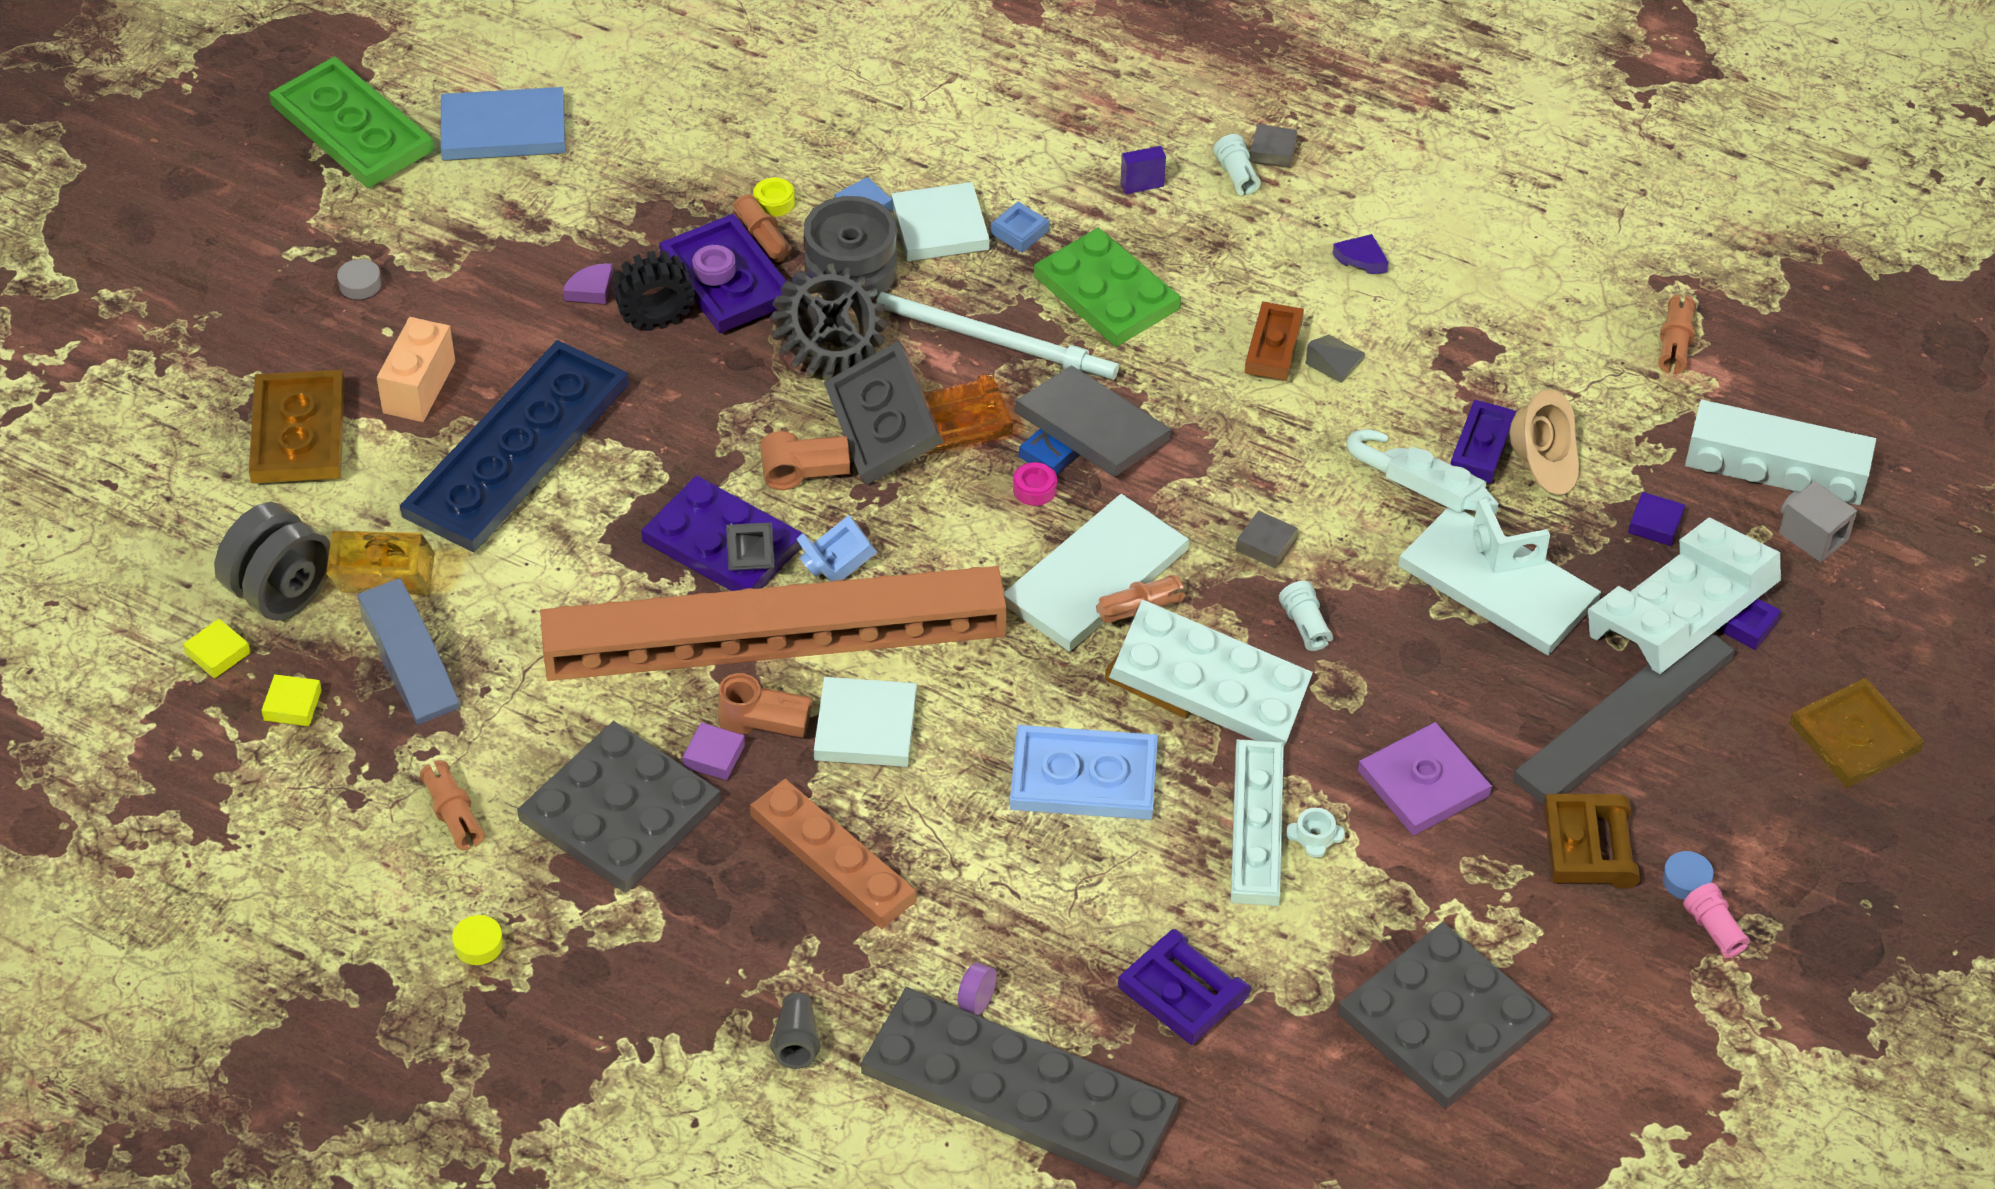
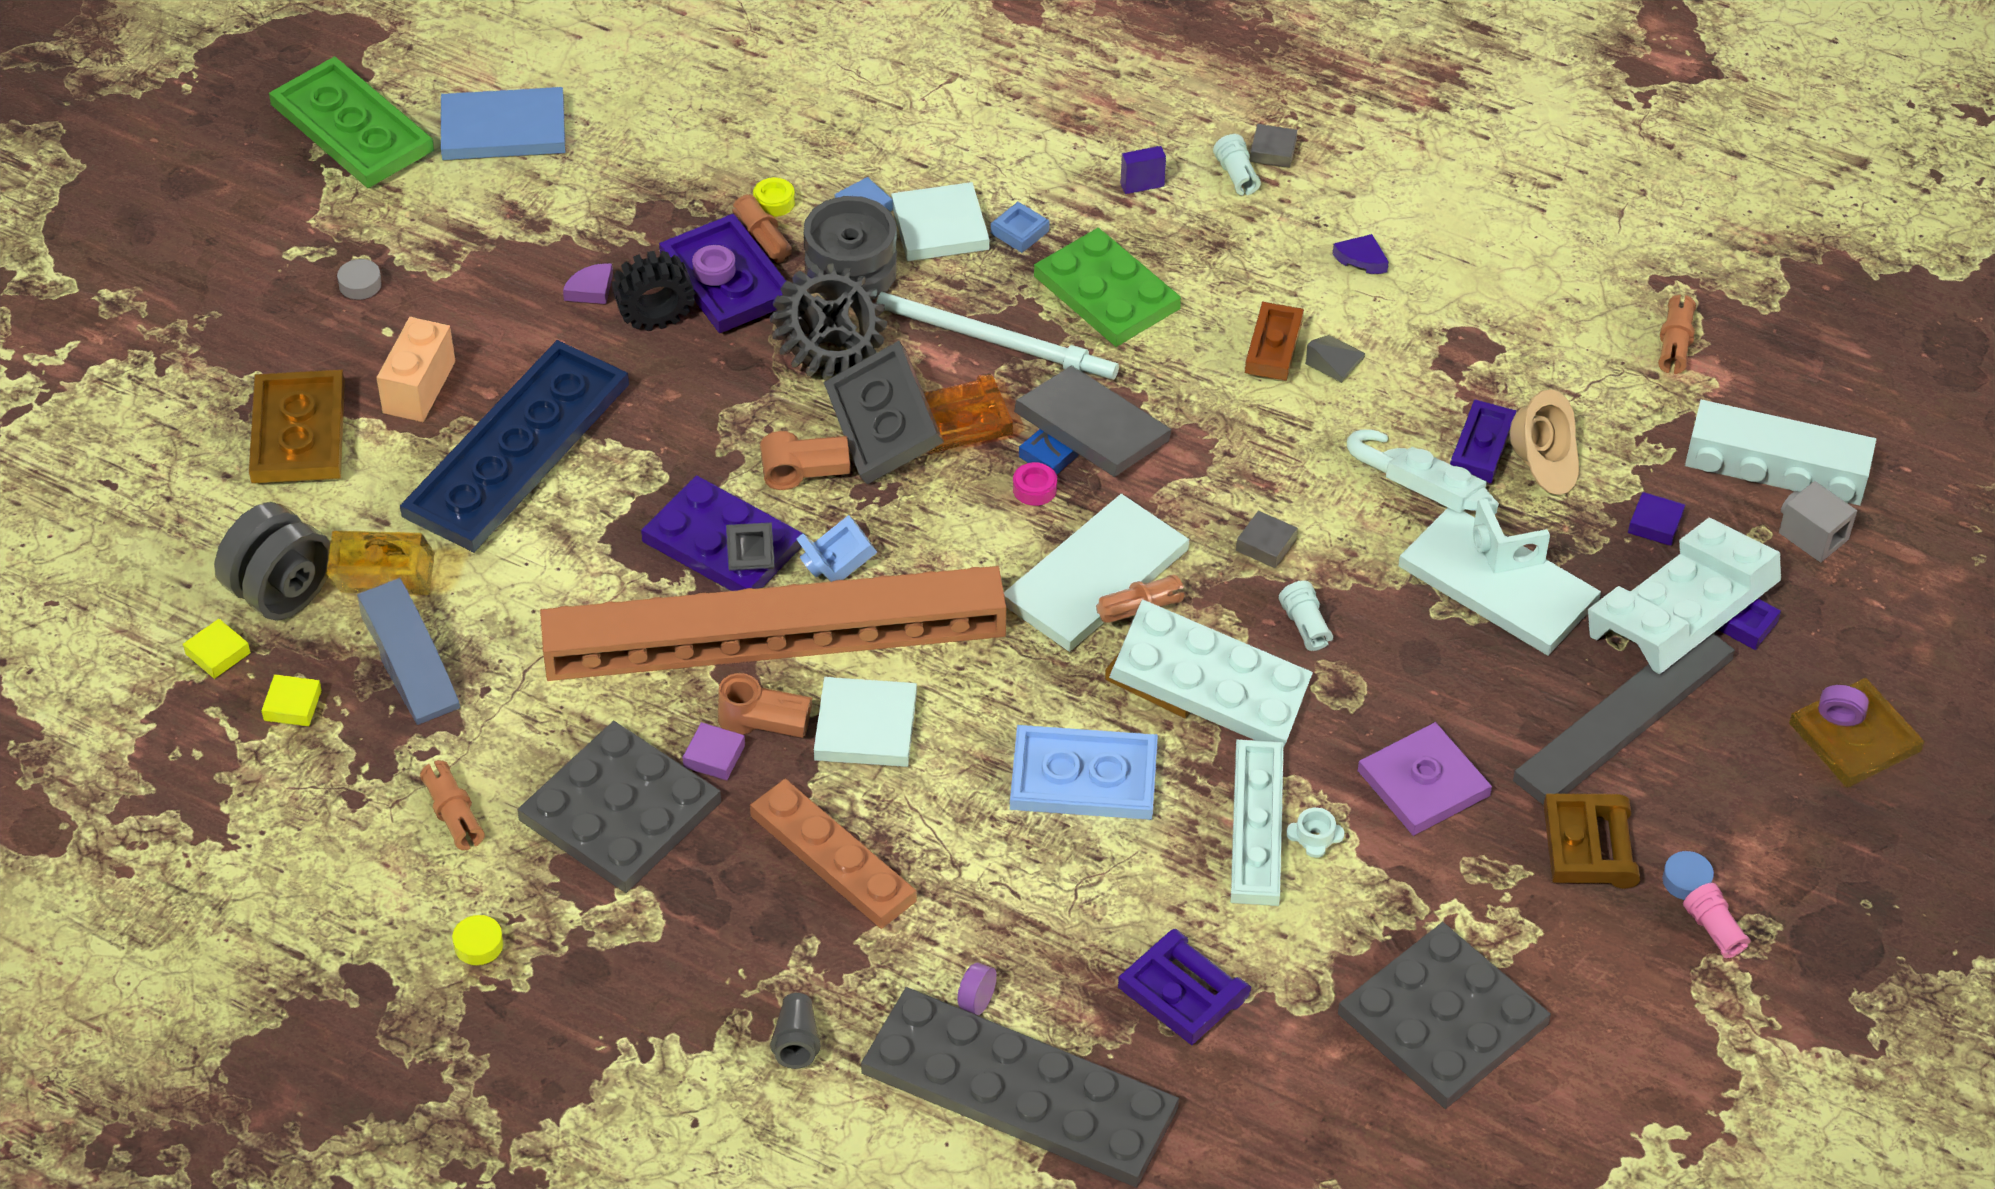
none -> medium lavender tile [1818,685,1869,726]

